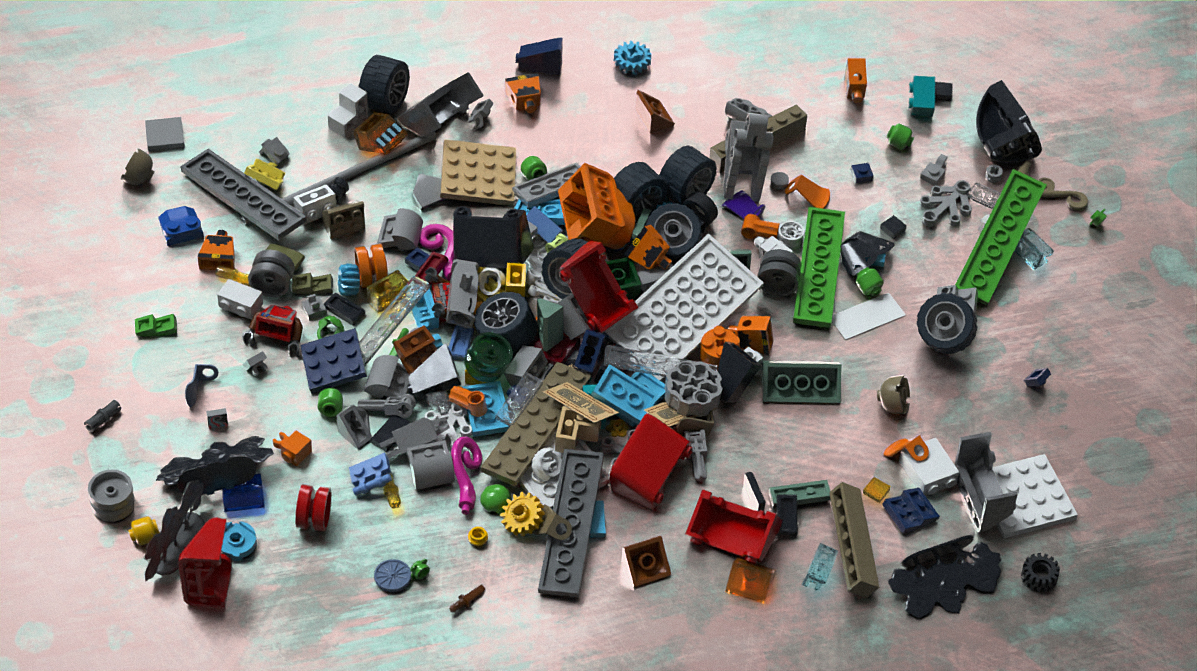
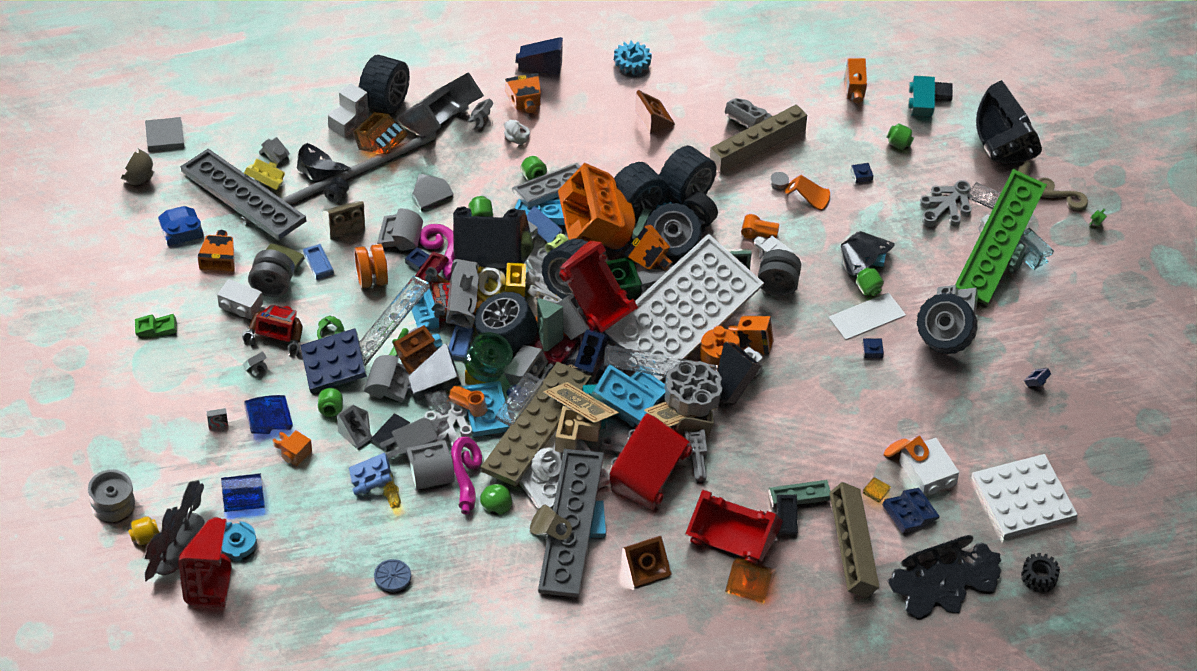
dark grey pin [84,400,122,432] -> none
black plant [156,436,274,496] -> none
sand blue piece [185,364,219,408] -> none
clear yellow axle [215,266,250,287] -> none
olive slope [292,272,333,295] -> none
white brick [293,185,336,224] -> none
red wheel [295,484,332,532] -> none
light grey tile [302,294,326,320] -> none
black tile [323,292,365,325] -> none
medium azure gear [337,264,360,296] -> none
light grey connector [358,394,416,418] -> none
clear yellow brick [367,270,409,313] -> none
bright green plate [410,559,430,579] -> none
tan plate [440,139,516,206] -> none
reddish brown piece [449,584,485,613] -> none
yellow plate [468,526,488,546] -> none
yellow gear [500,492,545,536] -> none
clear yellow plant [606,419,629,437] -> none
dark purple piece [721,190,766,220] -> none
light grey piece [723,113,773,202] -> none
black tile [744,472,766,511] -> none
sand green slope [762,360,842,403] -> none
white wheel [777,221,804,250] -> none
bright green plate [793,207,845,328] -> none
clear light blue hinge [801,543,839,590] -> none
dark tan cylinder [877,375,910,414] -> none
black tile [880,215,907,239] -> none
light grey plate [920,154,948,185] -> none
flat silver windscreen [955,432,1018,532] -> none
light grey bush [985,165,1003,183] -> none
none -> clear blue slope [243,395,293,434]
none -> black piece [296,143,351,181]
none -> medium blue tile [303,244,334,279]
none -> bright green head [468,196,494,217]
none -> white piece [504,120,530,145]
none -> dark blue plate [862,338,884,358]
none -> sand green gear [1008,244,1026,273]

